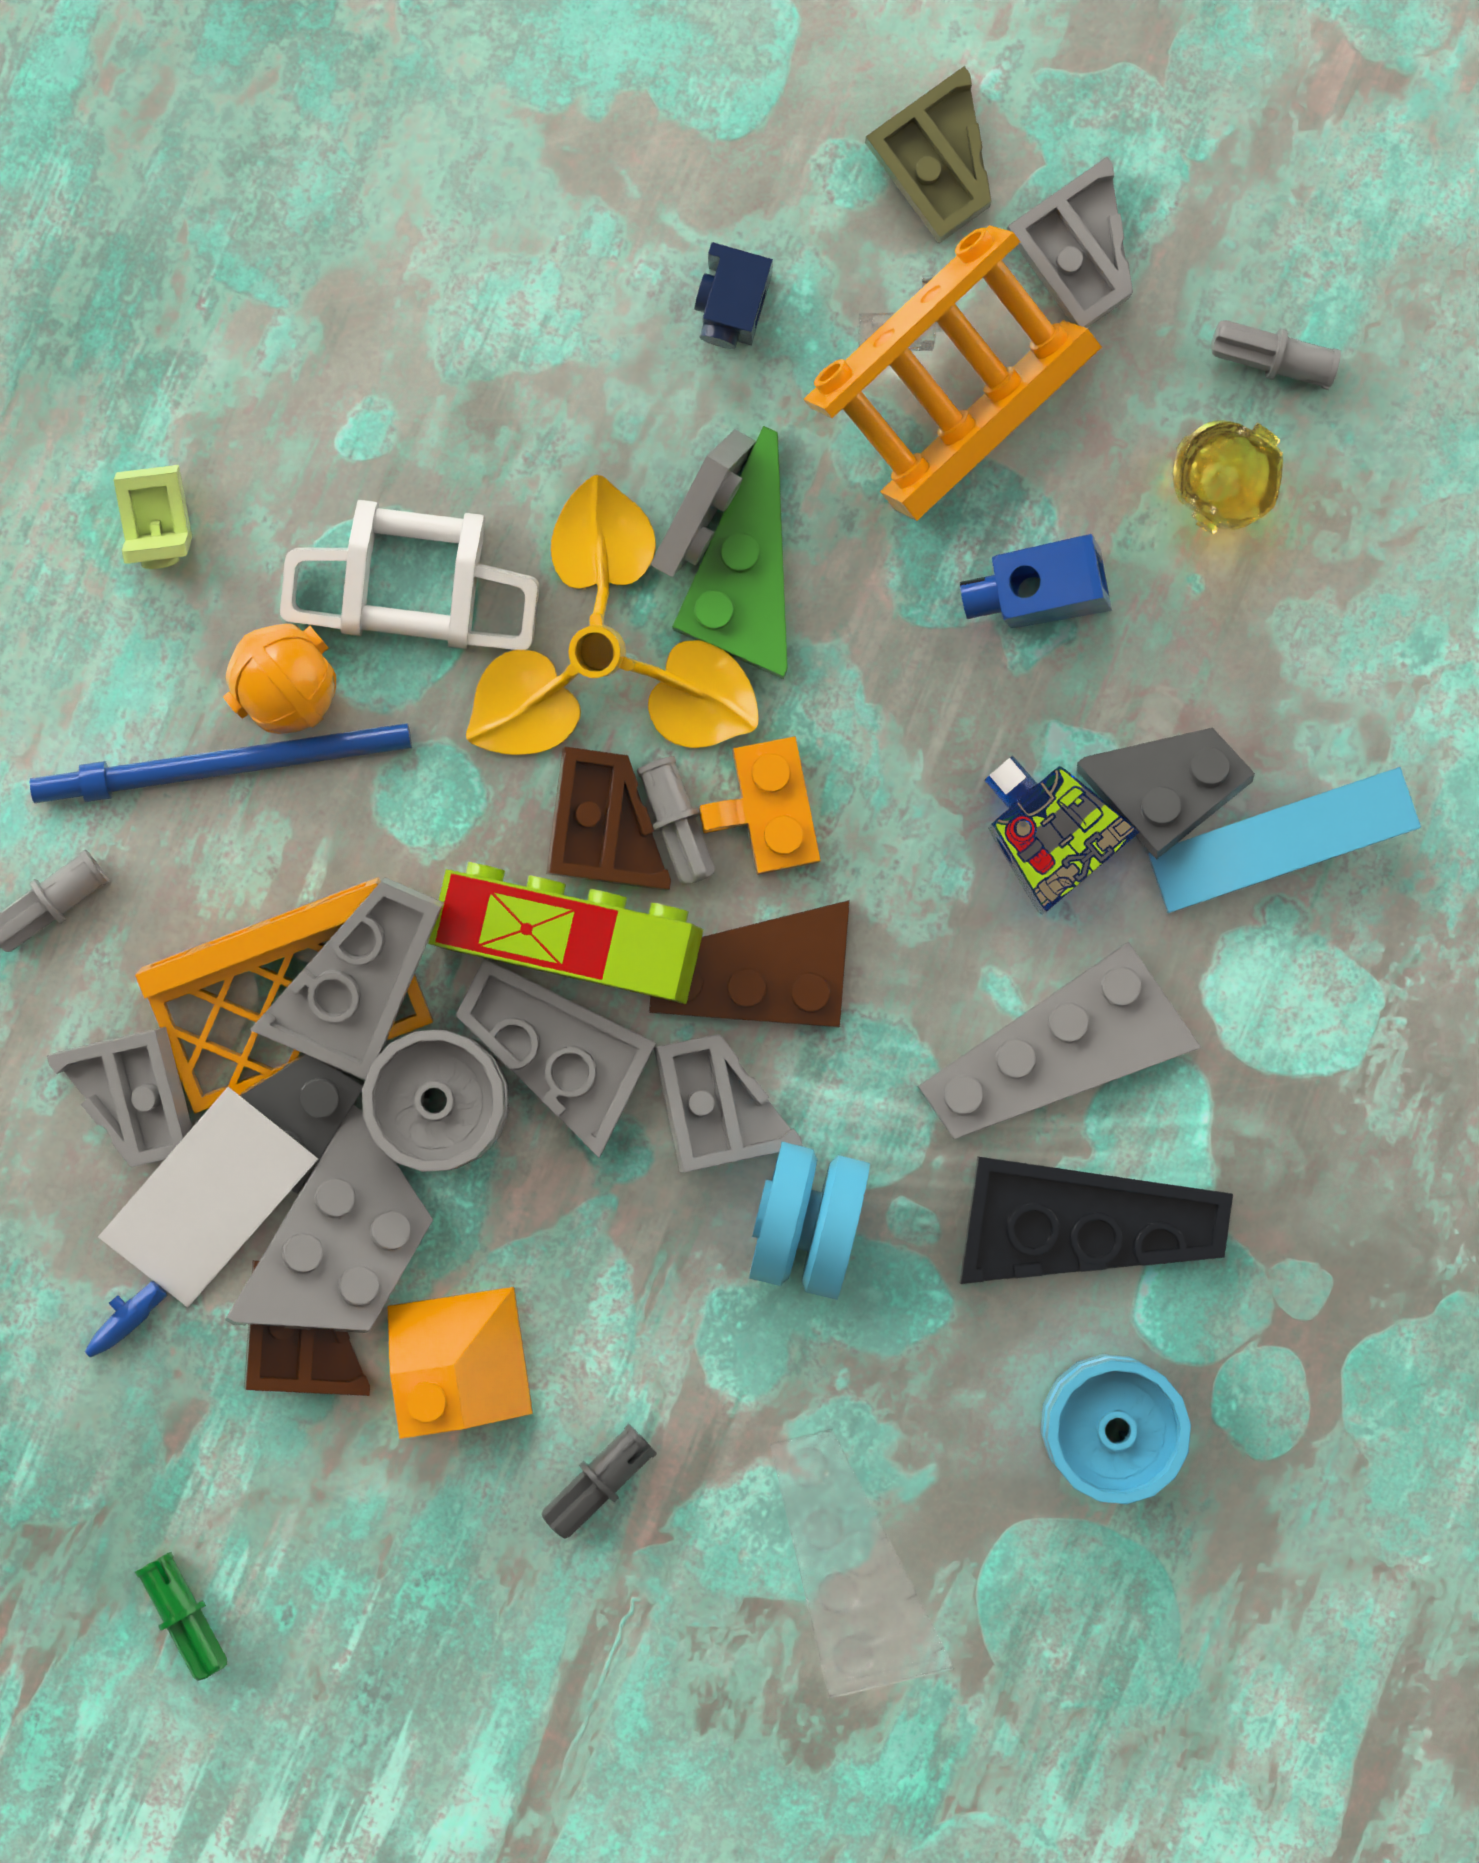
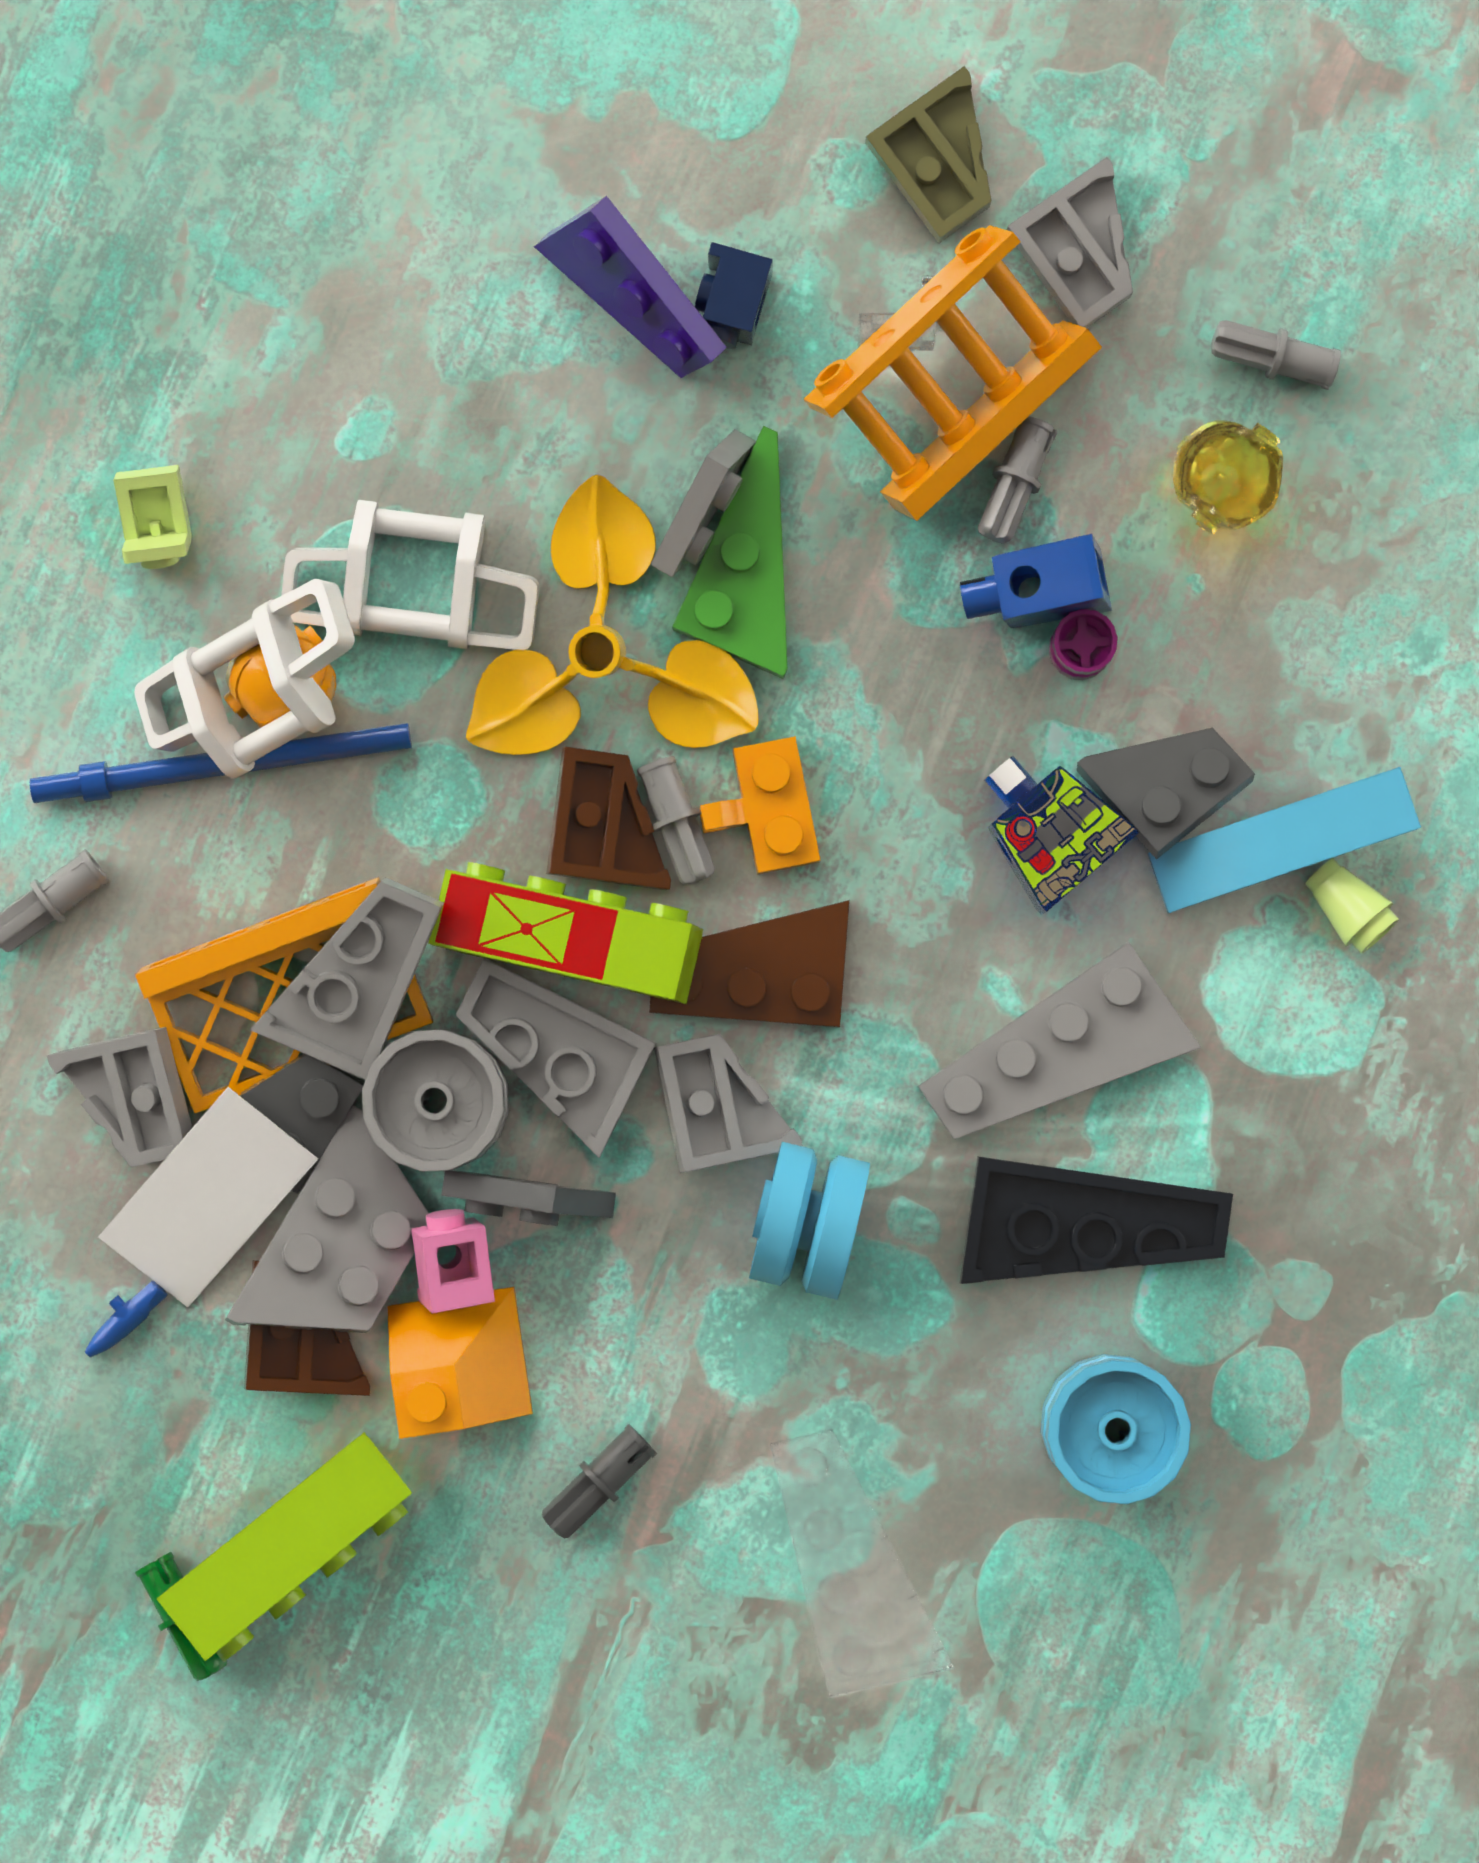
none -> white bar [134,579,355,779]
none -> lime brick [157,1432,412,1662]
none -> bright pink brick [411,1209,495,1314]
none -> dark grey wing [441,1170,616,1226]
none -> dark purple wing [533,196,727,378]
none -> light grey axle [978,416,1058,544]
none -> magenta wheel [1049,609,1118,680]
none -> yellowish green cone [1305,858,1399,954]

